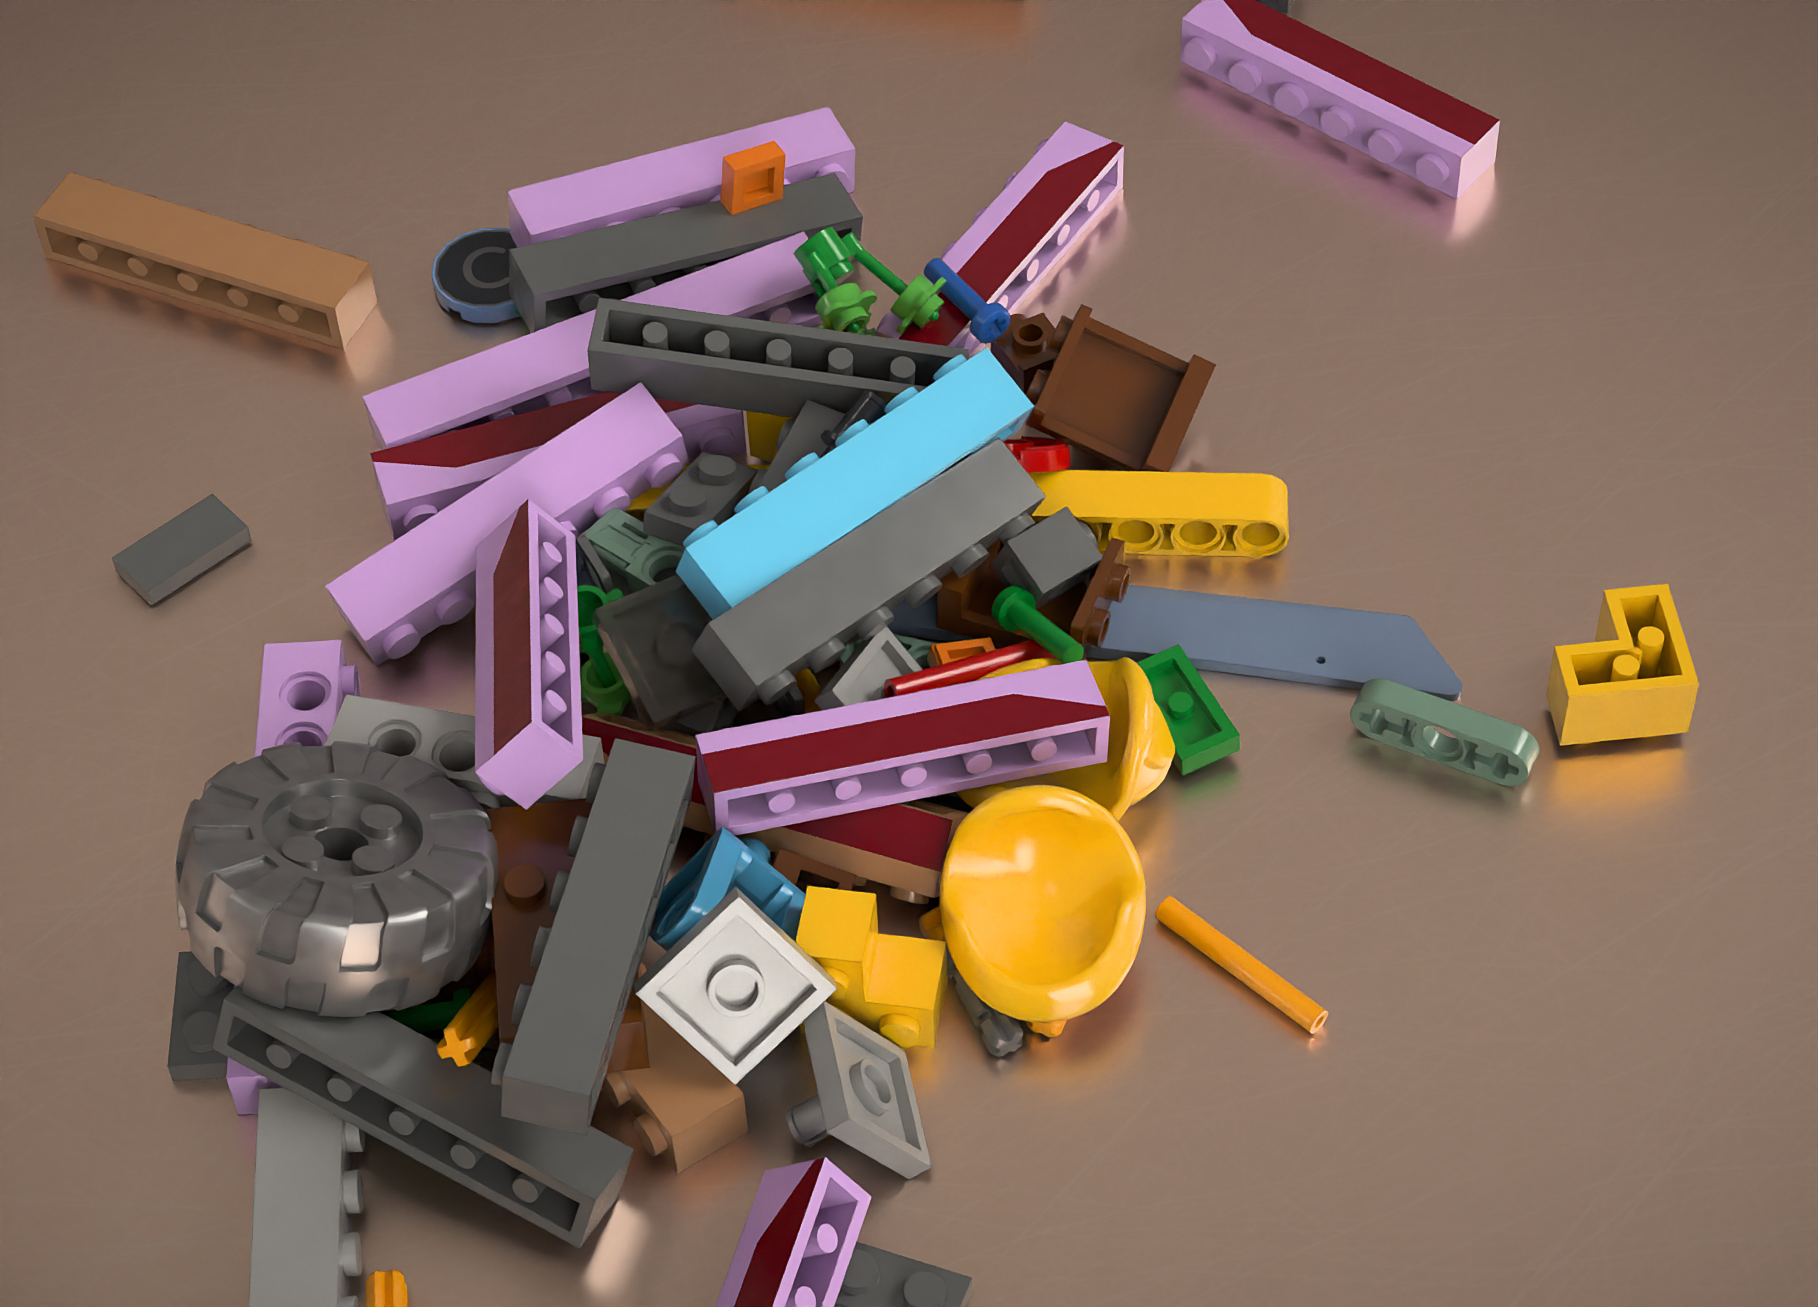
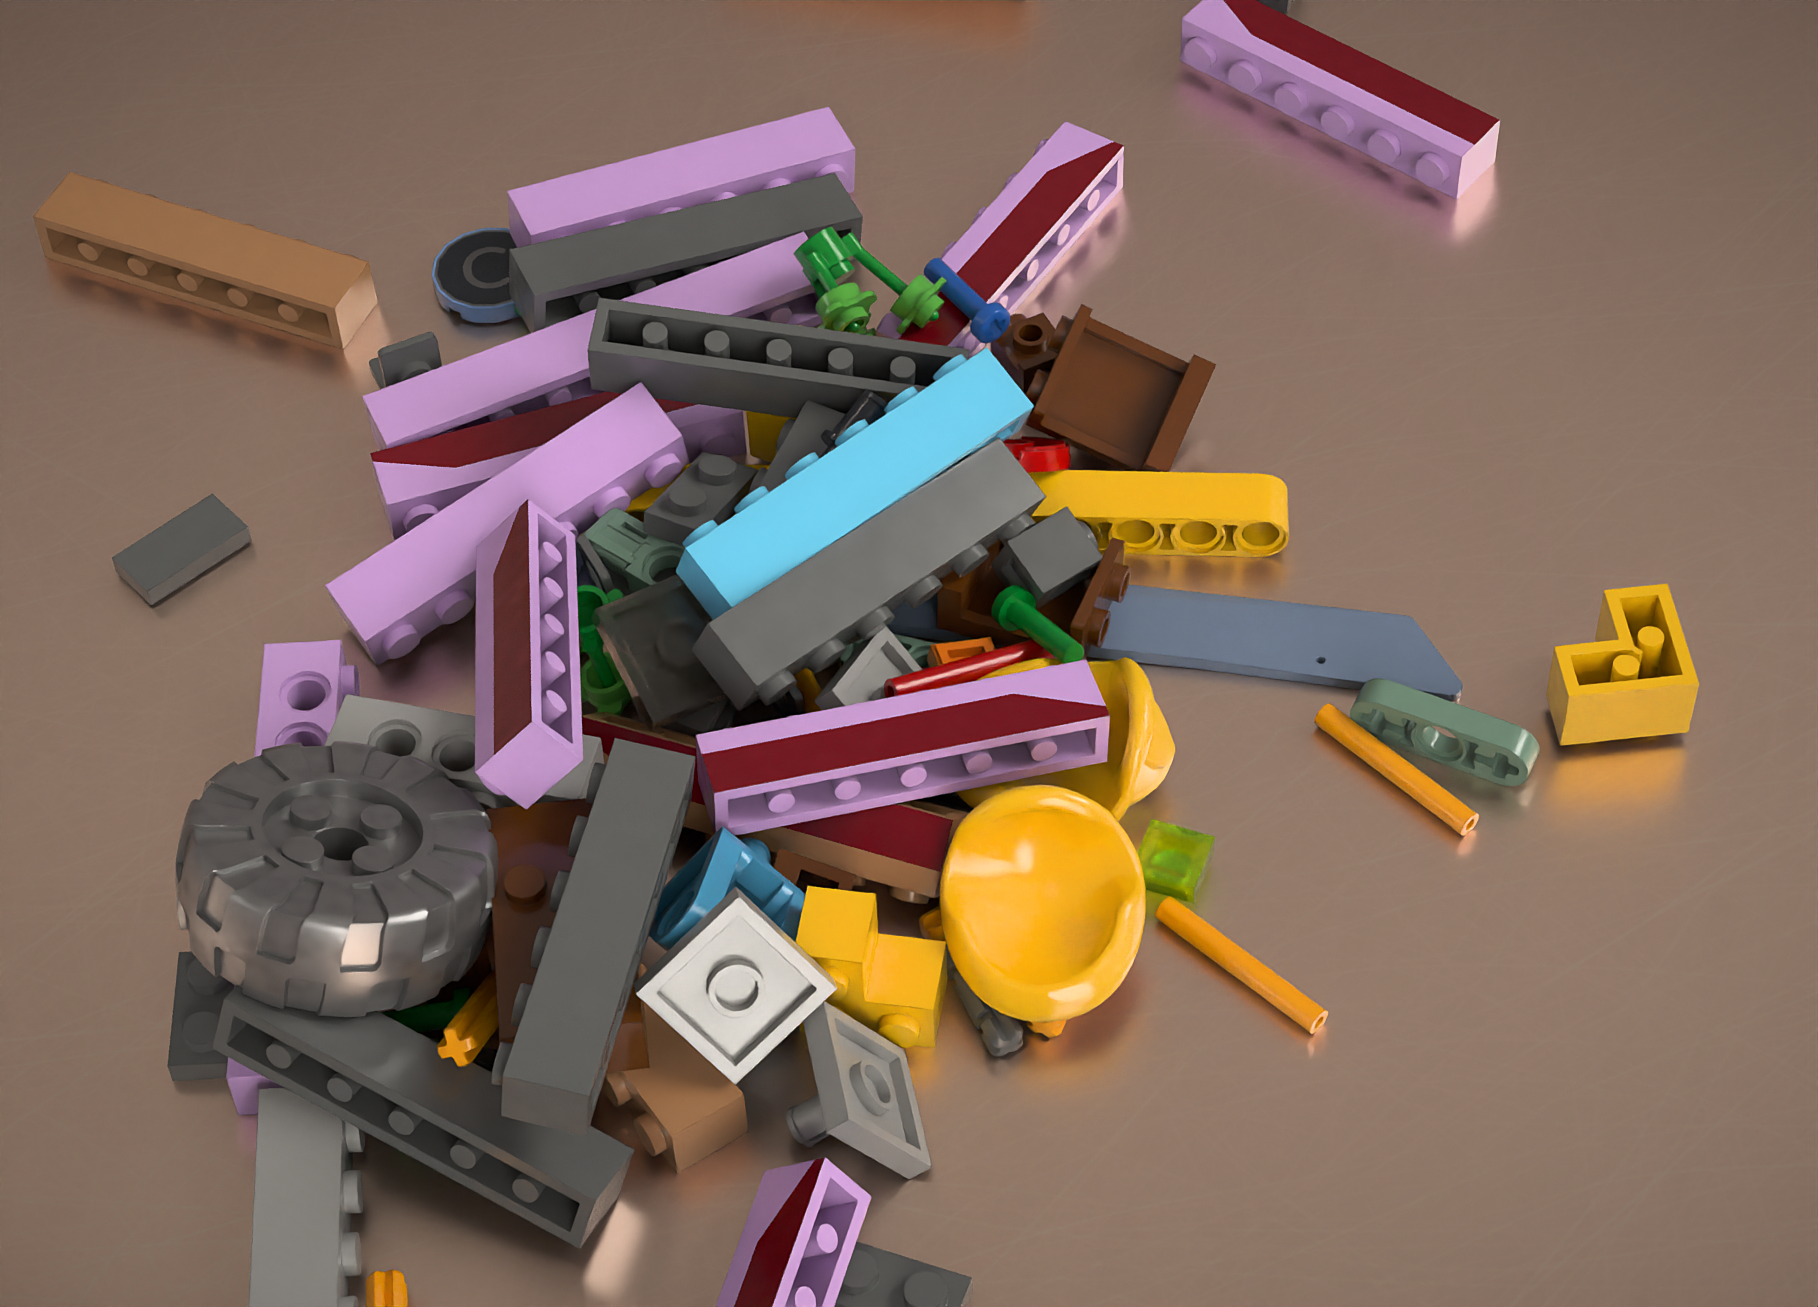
orange plate [720,141,786,215] -> none
green plate [1136,644,1240,775] -> none
none -> dark grey bracket [369,332,442,389]
none -> clear neon green plate [1137,819,1215,904]
none -> light orange piece [1314,703,1479,836]

